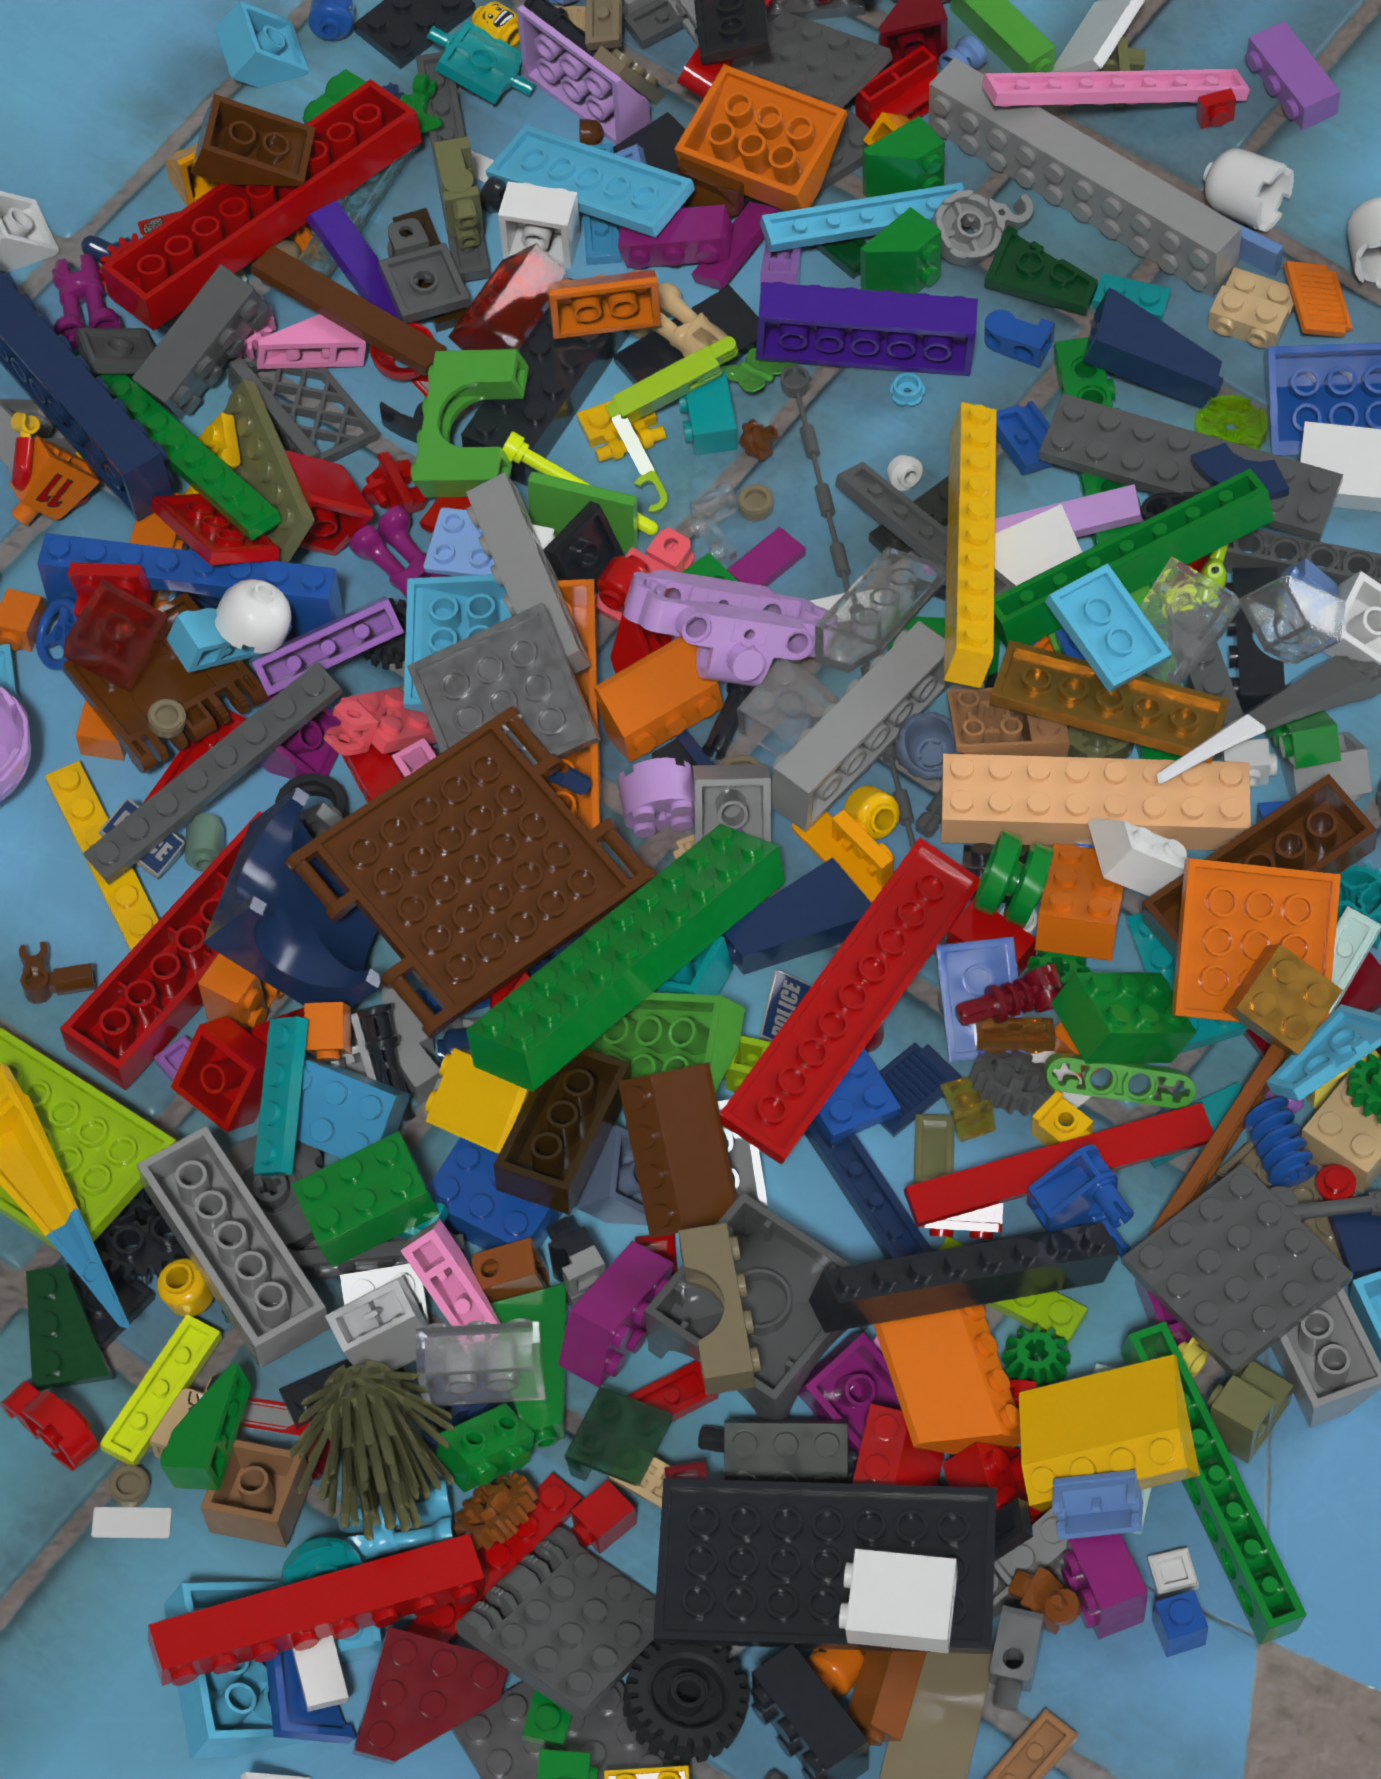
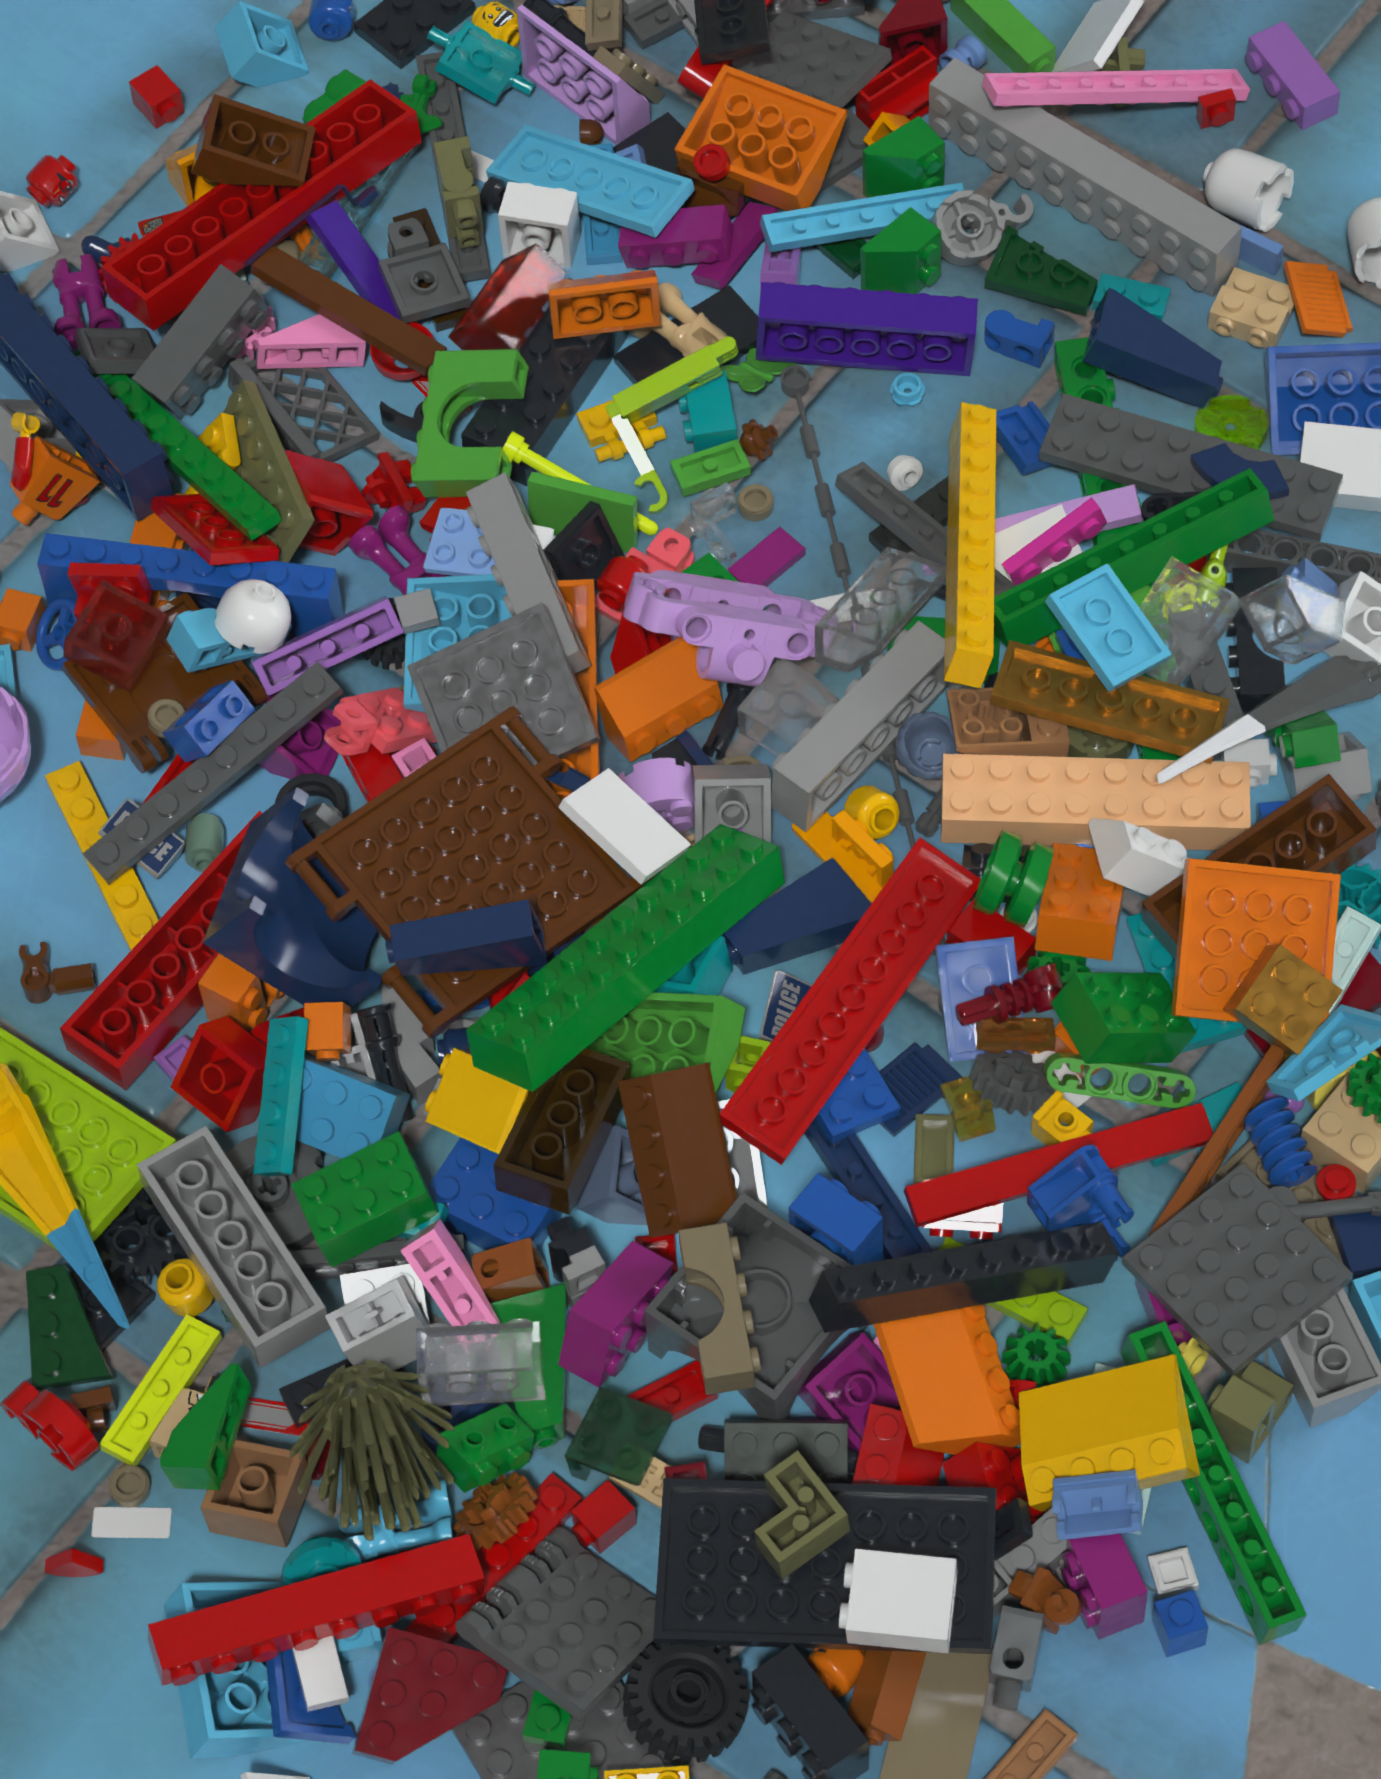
none -> red head [26,155,78,208]
none -> red tile [44,1548,104,1577]
none -> reddish brown tile [70,1386,117,1434]
none -> red brick [129,65,185,129]
none -> blue brick [162,680,256,762]
none -> dark blue piece [243,184,379,266]
none -> dark blue slope [385,899,548,976]
none -> light grey tile [394,588,440,634]
none -> white tile [558,768,691,885]
none -> bright green plate [670,439,751,497]
none -> red tile [693,144,730,182]
none -> olive brick [754,1451,850,1579]
none -> blue brick [789,1173,883,1265]
none -> dark pink plate [1001,497,1107,586]

